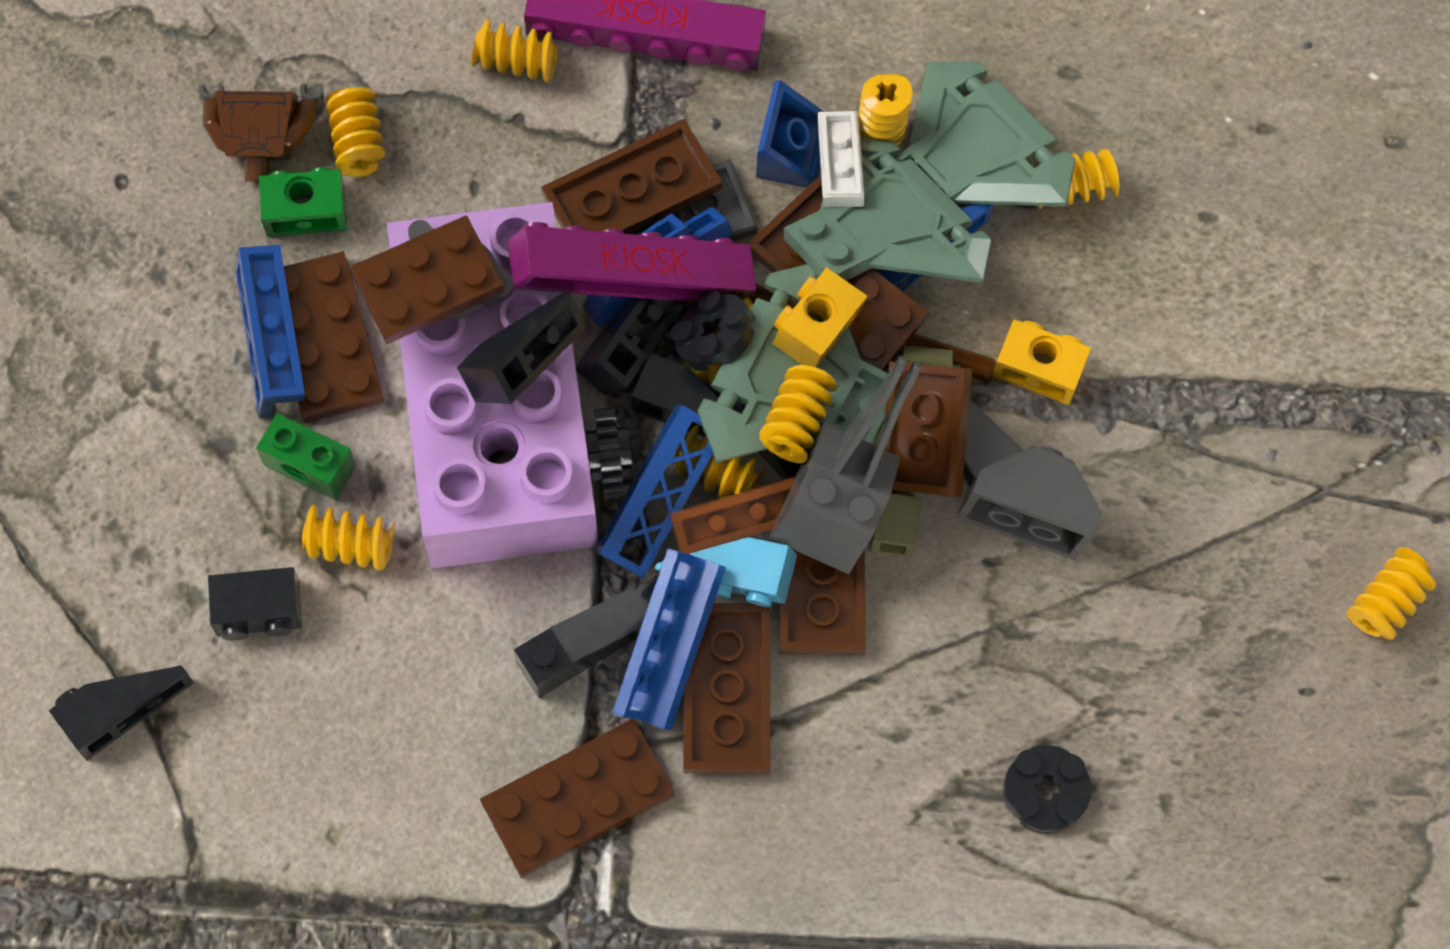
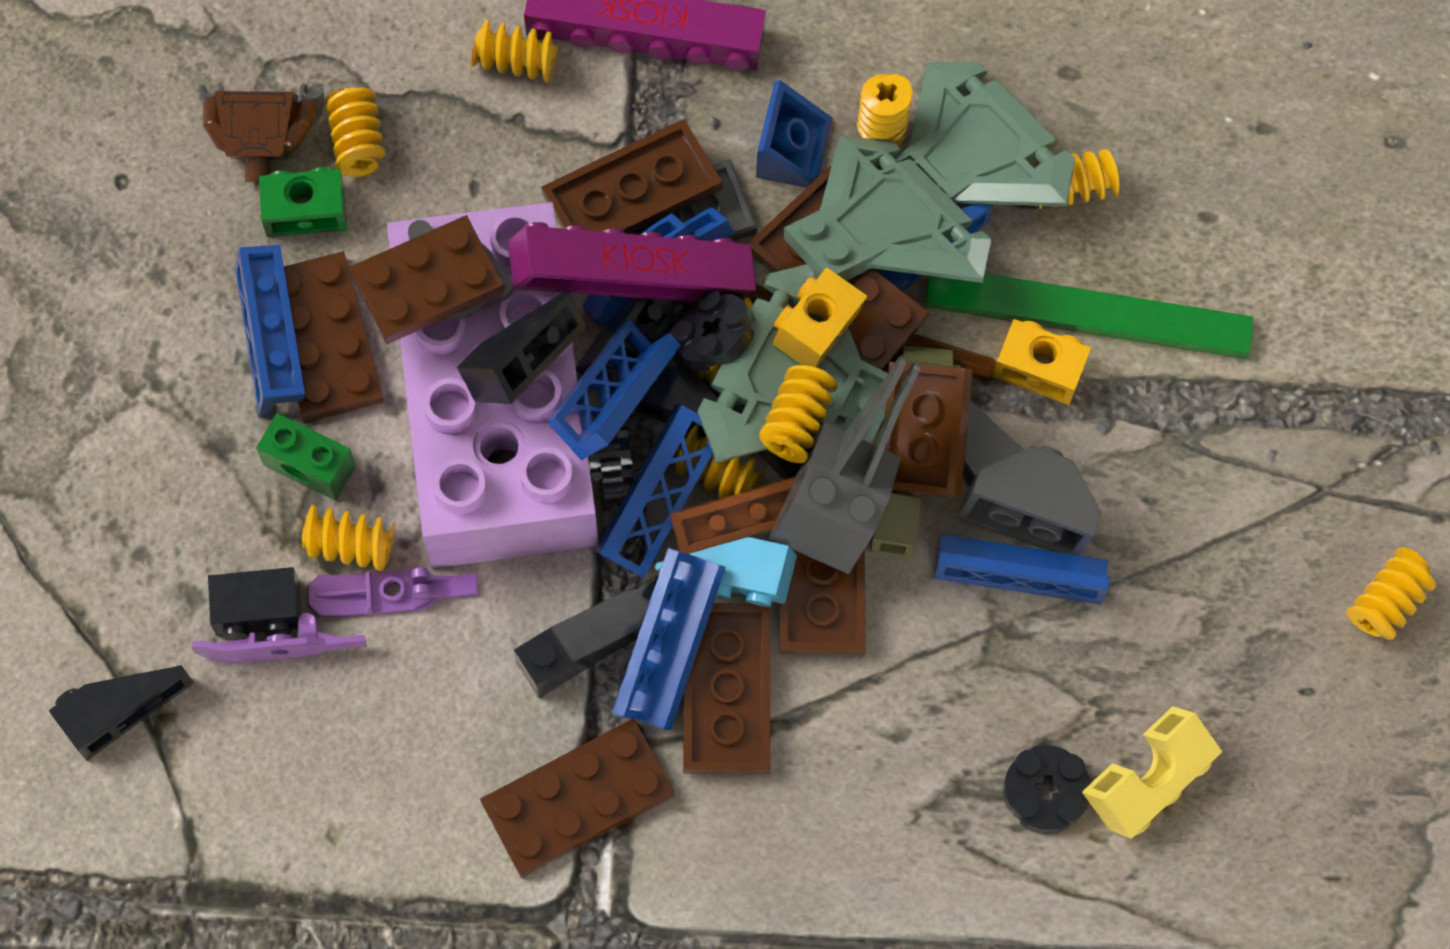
white tile [818,111,864,208] -> none
none -> medium lavender piece [191,613,367,663]
none -> medium lavender piece [307,568,479,617]
none -> blue fence [547,319,681,460]
none -> green tile [925,273,1254,359]
none -> blue fence [934,534,1110,605]
none -> light yellow arch [1082,706,1222,839]

